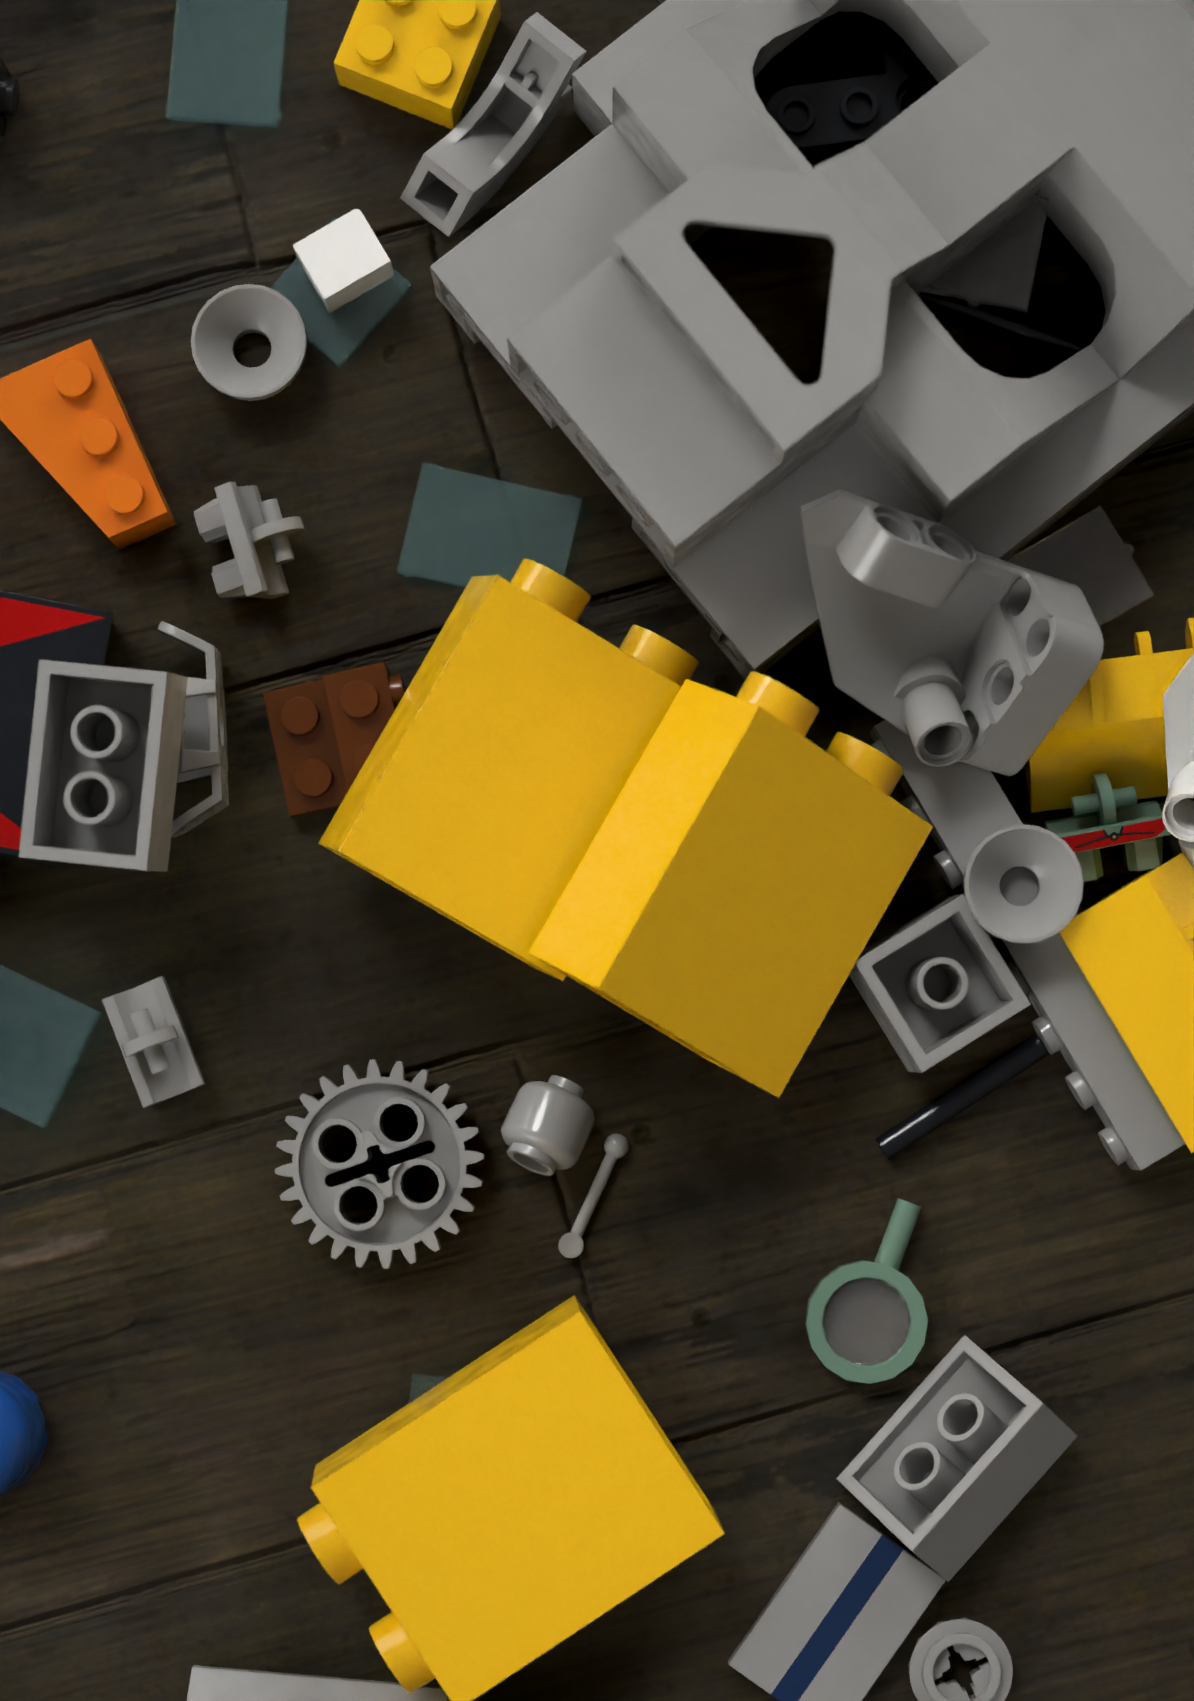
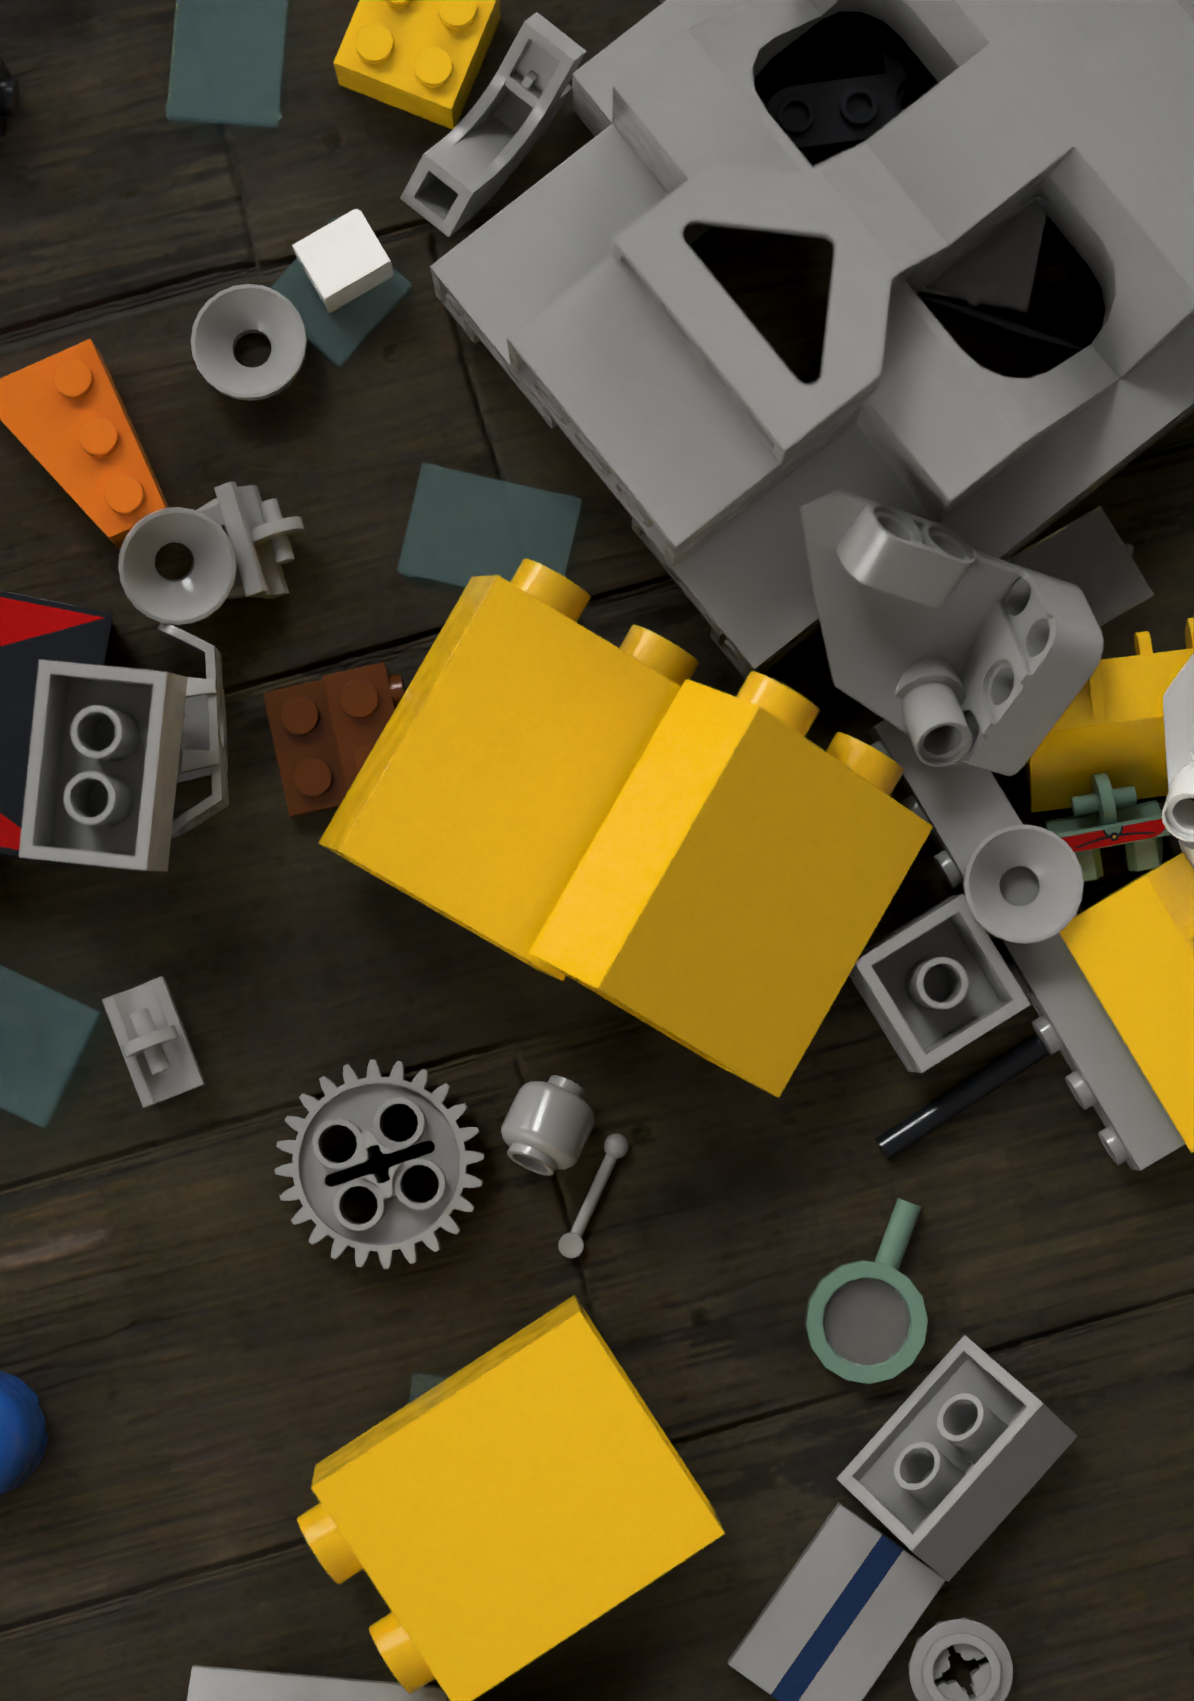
none -> light grey piece [118,507,237,625]

